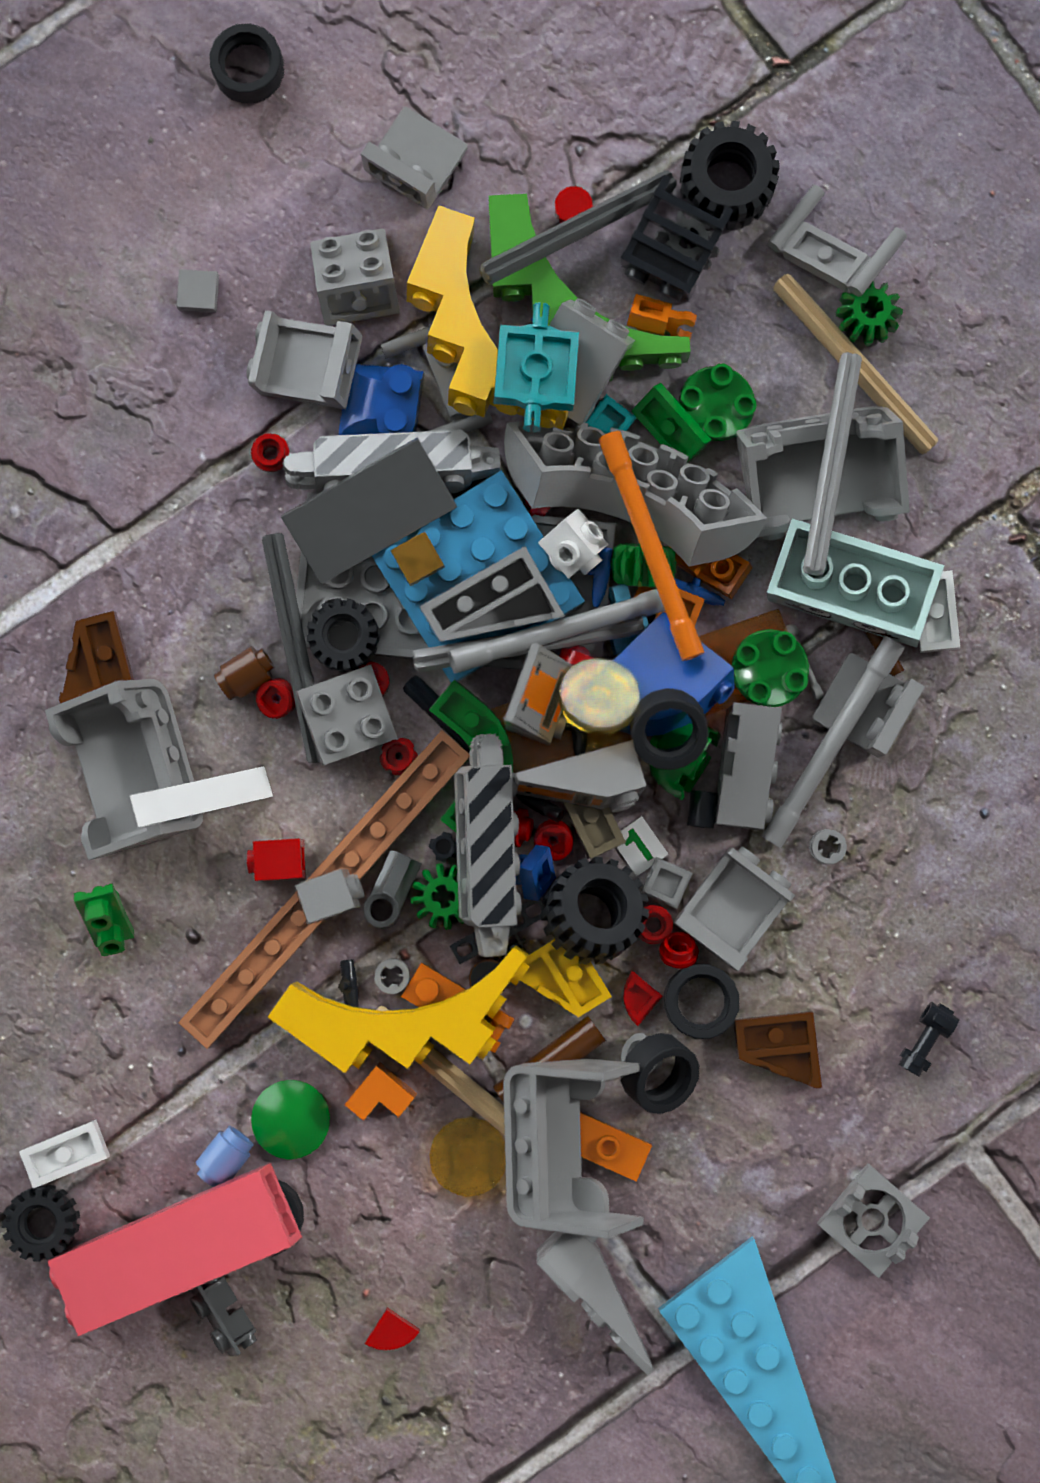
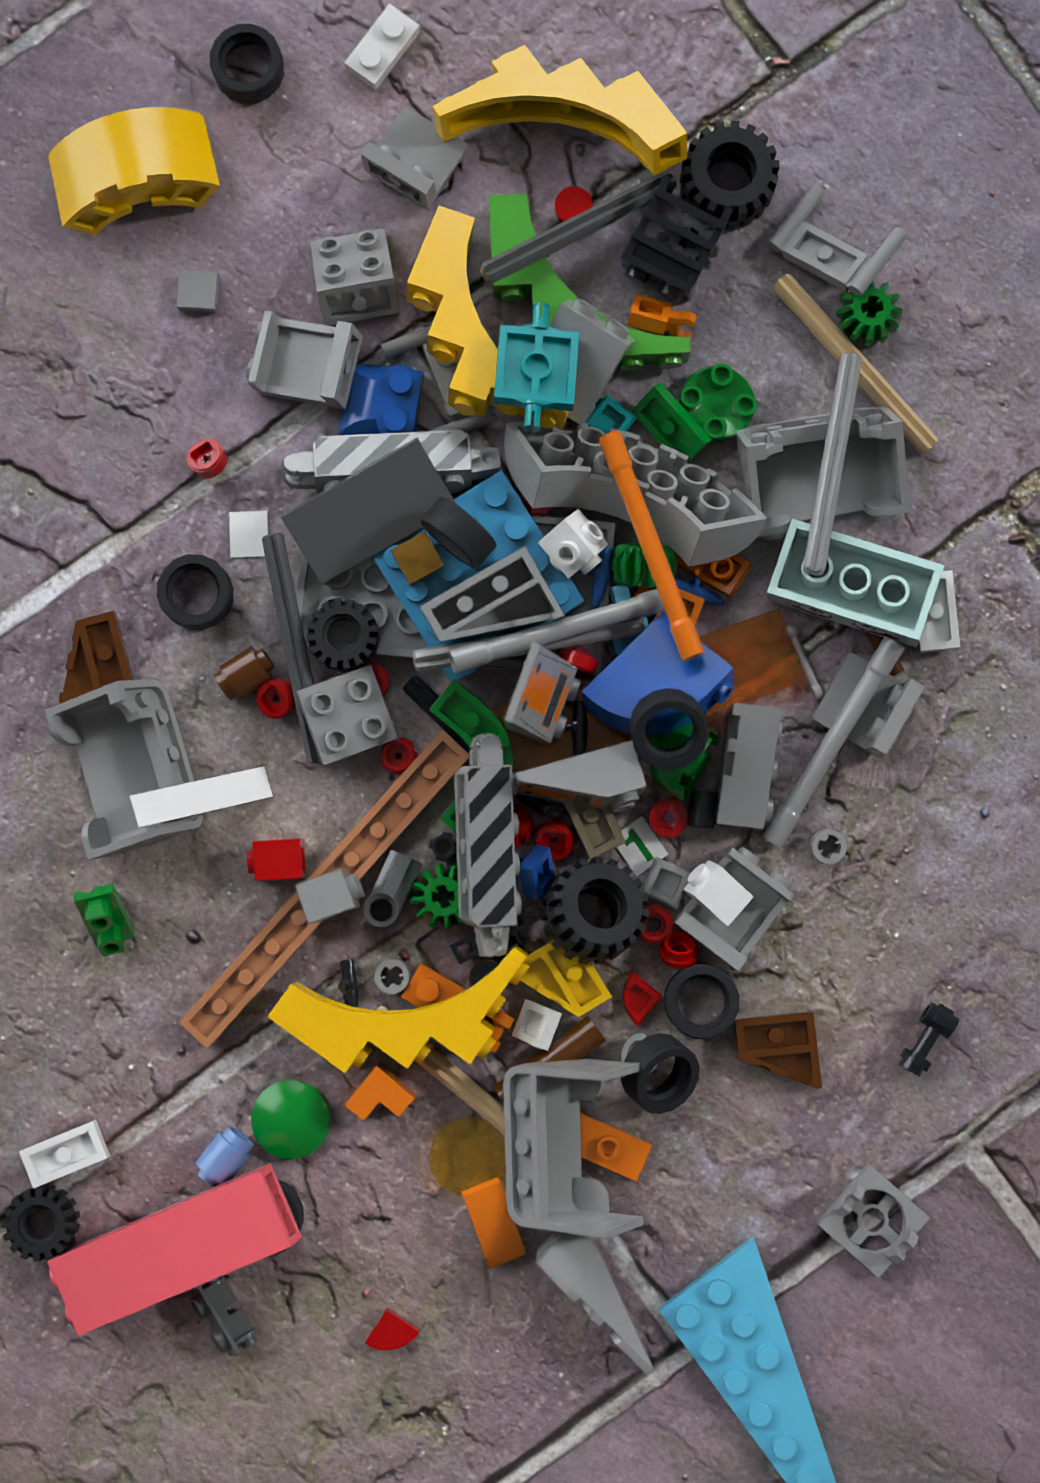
red plate [251,433,290,472] -> none
clear yellow tile [559,658,640,734] -> none
green dish [731,629,809,707] -> none
none -> yellow panel [49,107,220,236]
none -> black tyre [157,554,234,630]
none -> red tile [186,439,227,479]
none -> white sticker [229,511,268,558]
none -> white plate [344,3,421,90]
none -> black tyre [421,497,497,569]
none -> yellow arch [432,45,687,176]
none -> orange slope [461,1177,526,1269]
none -> white plate [512,999,562,1051]
none -> red tile [648,798,688,838]
none -> white brick [683,860,754,926]

